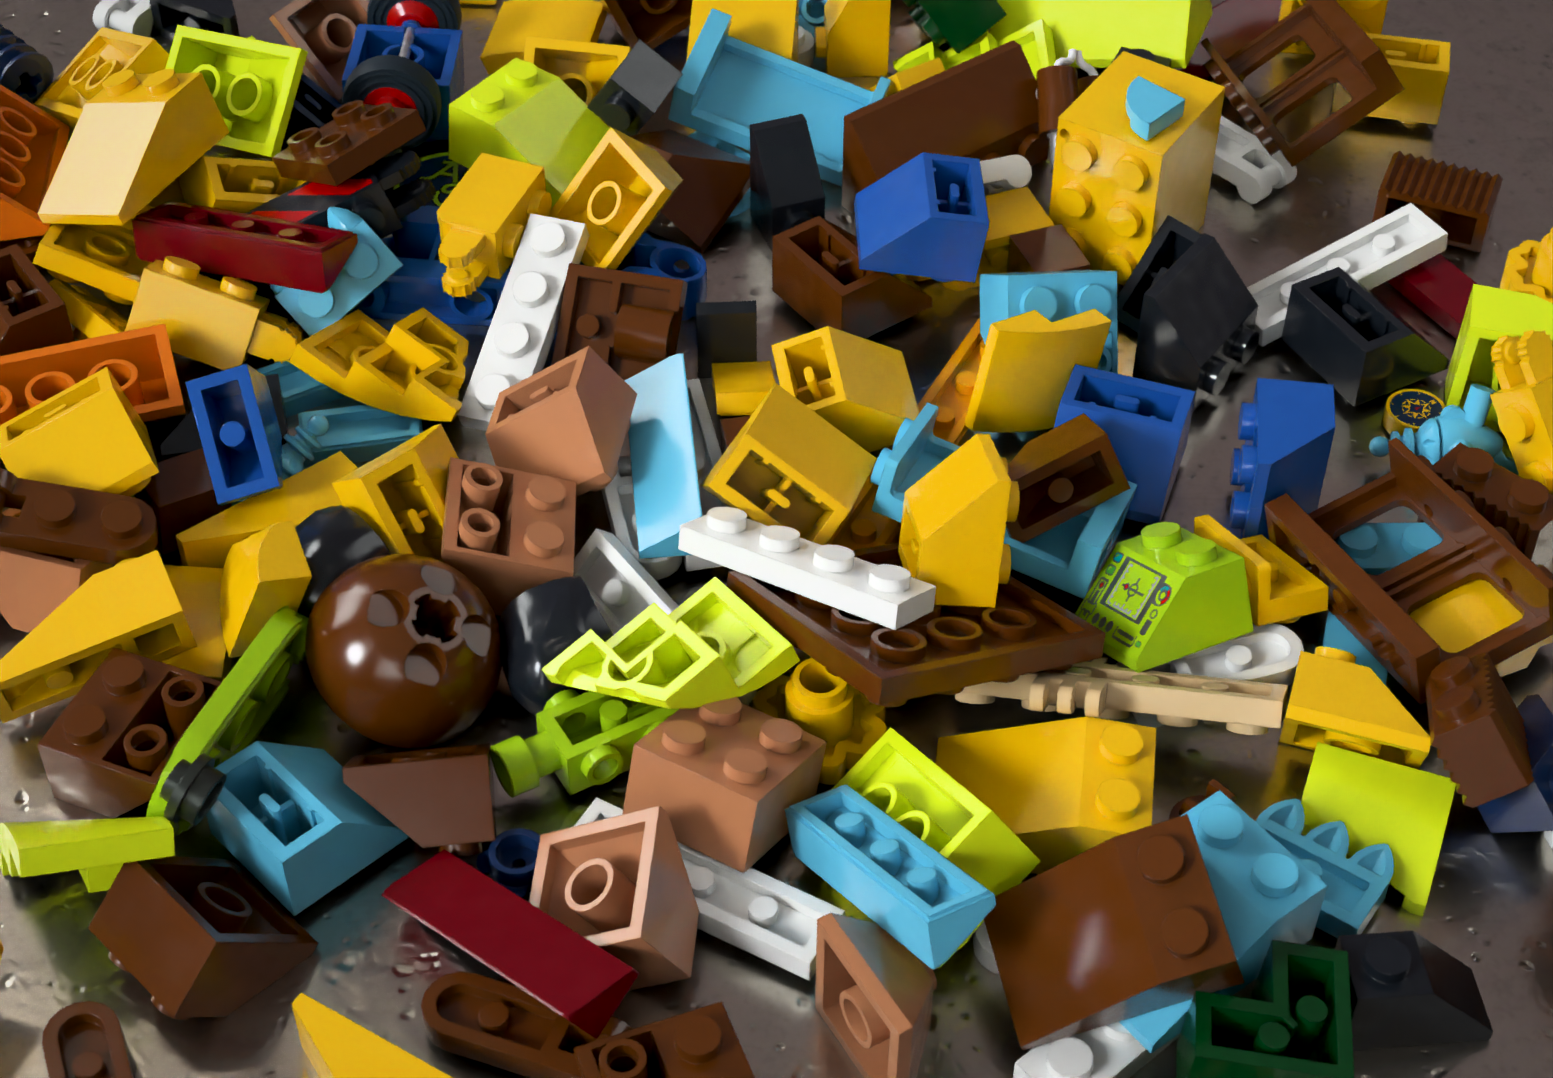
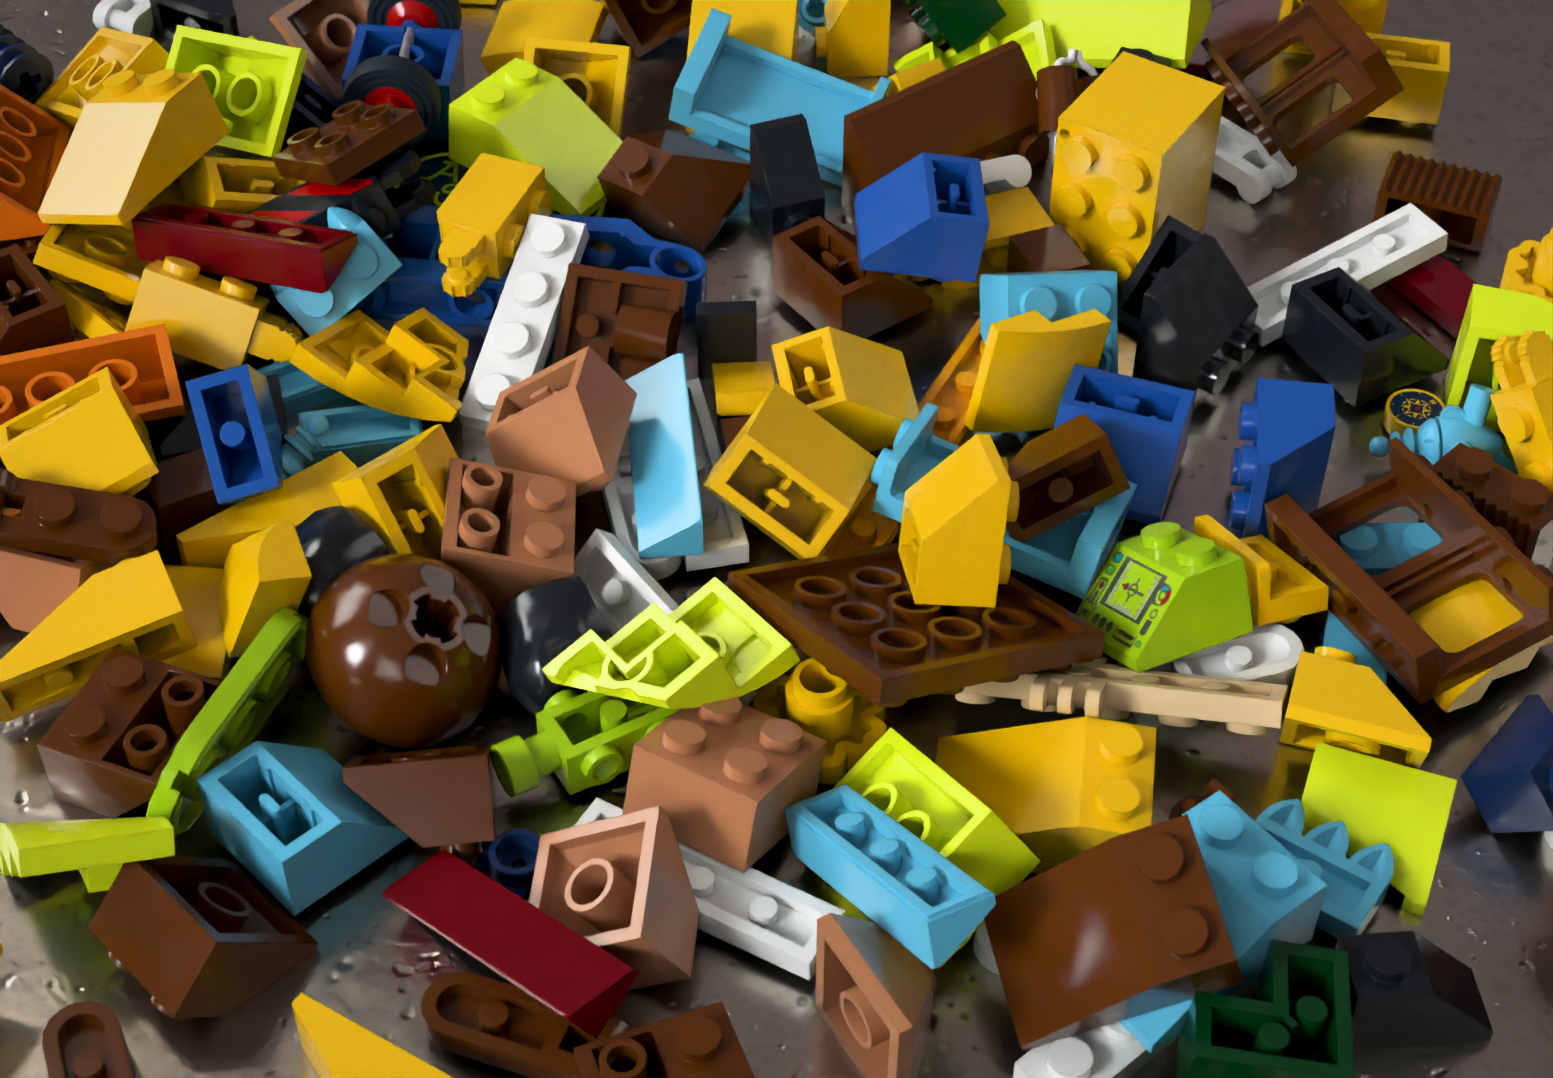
pearl dark grey plate [160,753,227,826] -> none
yellow slope [549,127,683,270] -> none
black slope [587,39,683,136] -> none
white plate [678,507,936,630] -> none
medium azure tile [1125,76,1185,141] -> none
reddish brown brick [1425,653,1534,808] -> none

